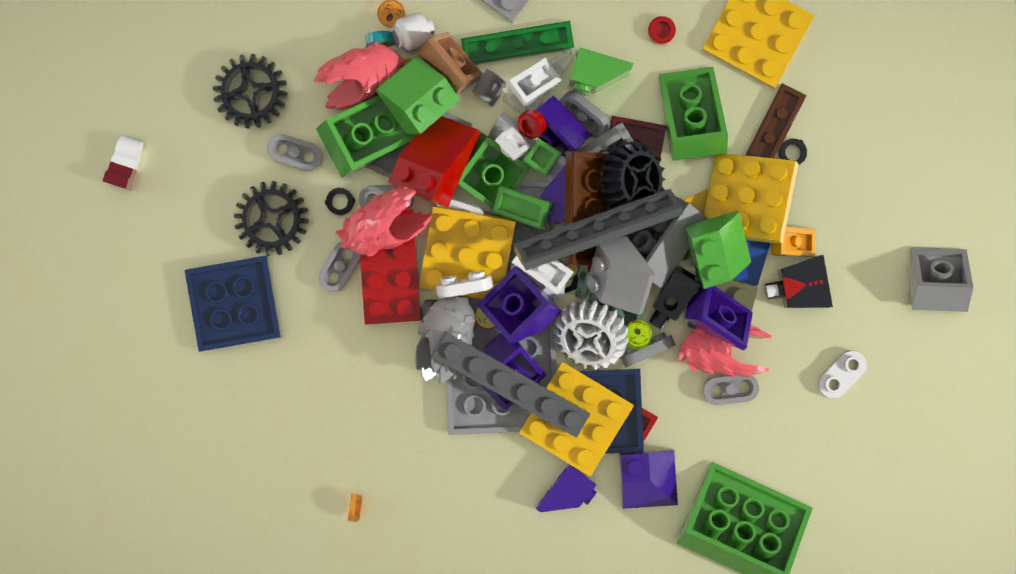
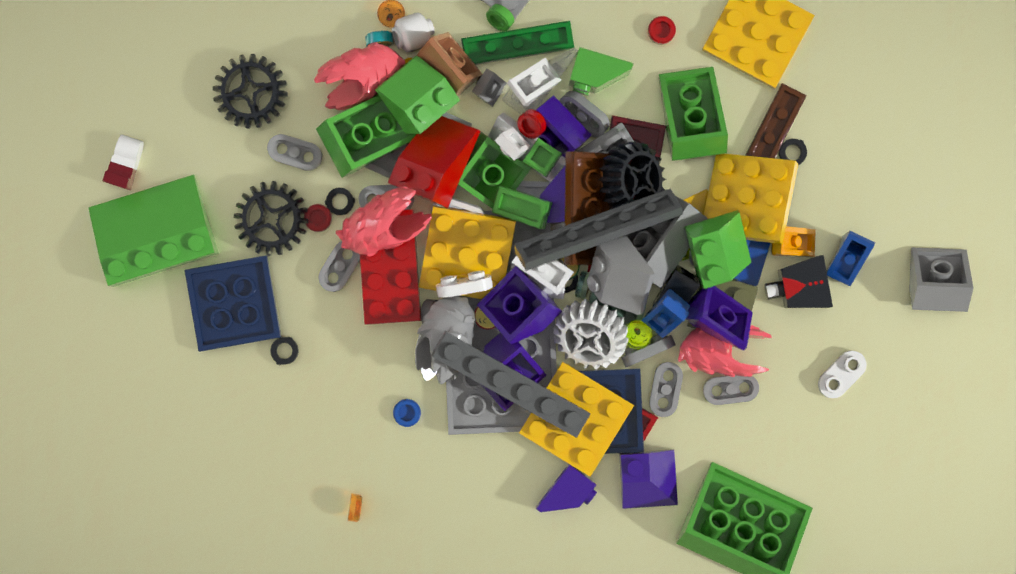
none -> bright green slope [89,175,219,287]
none -> black piece [270,337,299,365]
none -> red tile [304,204,332,232]
none -> blue tile [393,399,421,427]
none -> bright green tile [486,4,514,31]
none -> blue slope [641,289,690,338]
none -> light grey plate [649,362,683,417]
none -> blue slope [827,231,875,286]

